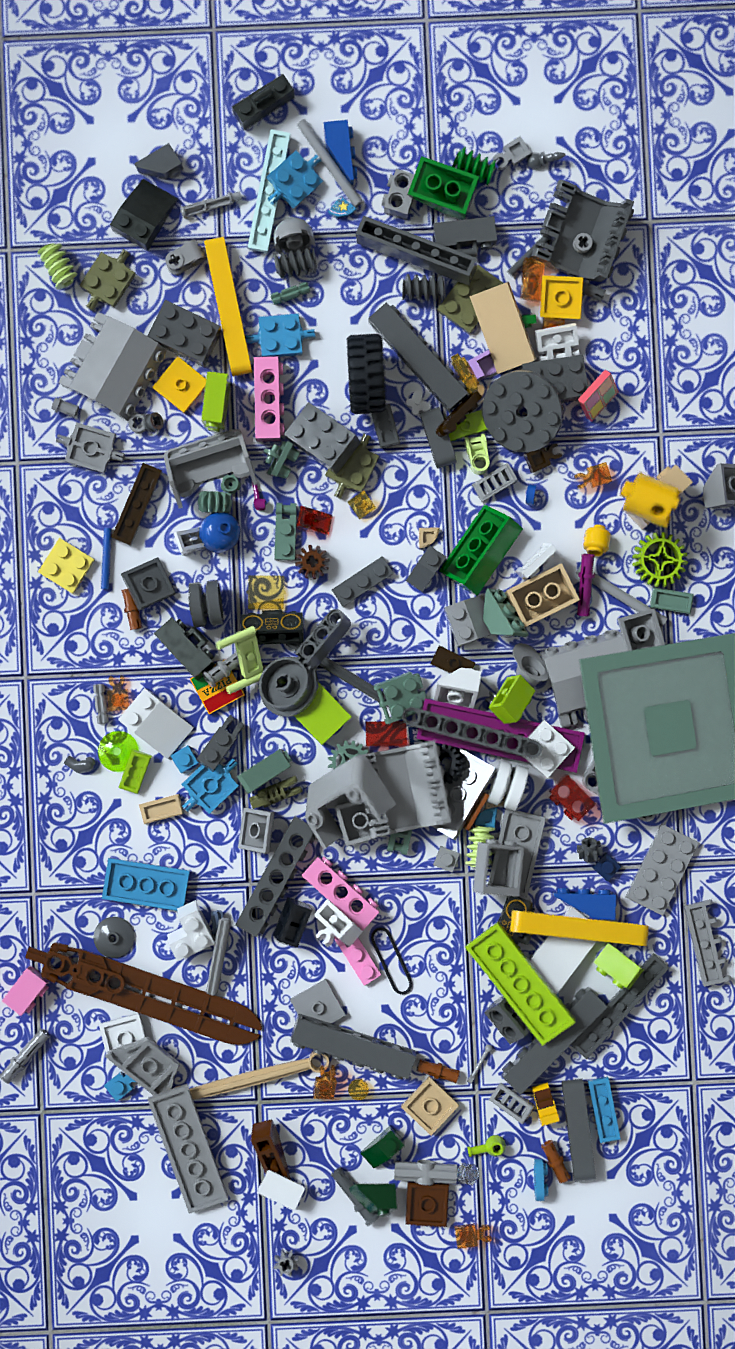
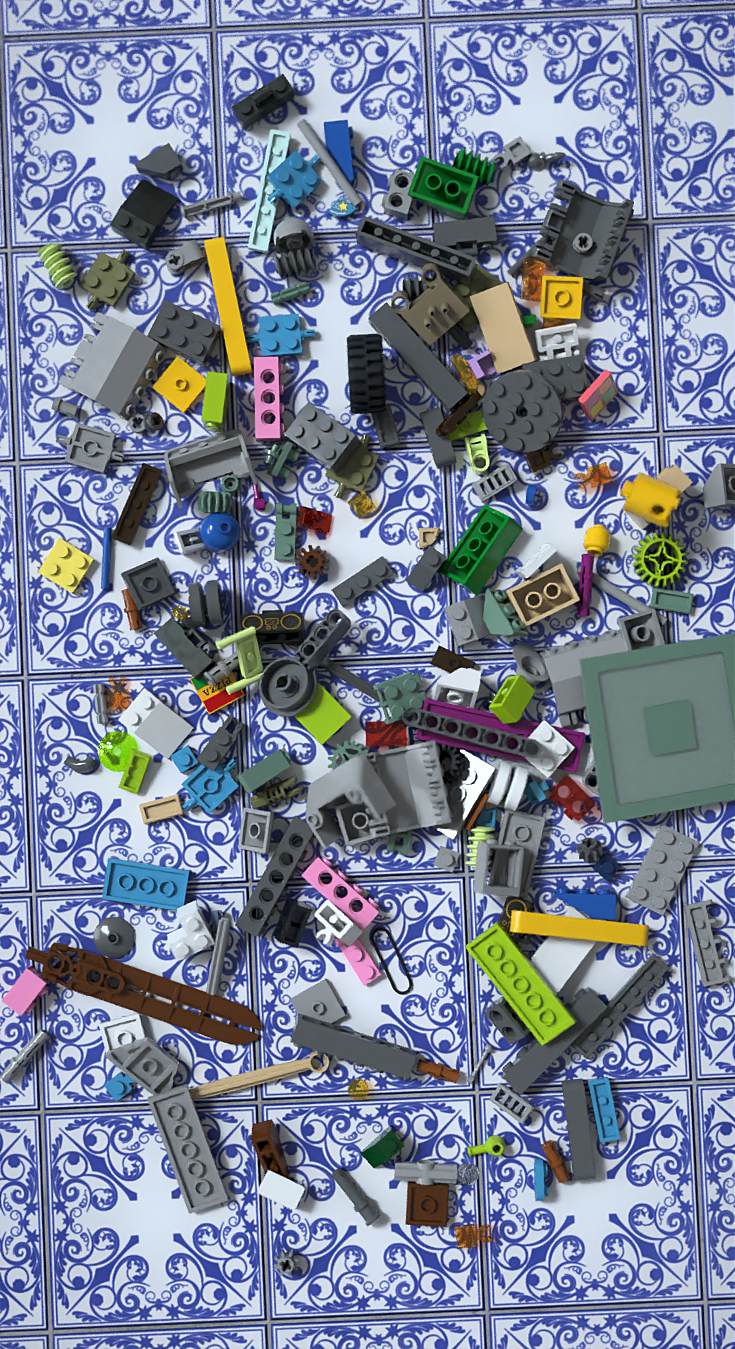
clear yellow piece [246,575,286,609] -> none
clear orange plate [313,1065,337,1099] -> none
dark green slope [349,1184,397,1216] -> none
tan plate [401,1076,459,1135] -> none
white piece [406,390,431,415] -> none
leg [532,1082,560,1126] -> none
lime brick [593,943,644,989] -> none
none -> clear yellow plate [171,605,191,622]
none -> dark tan piece [391,263,473,350]
none -> medium azure tile [524,781,549,805]

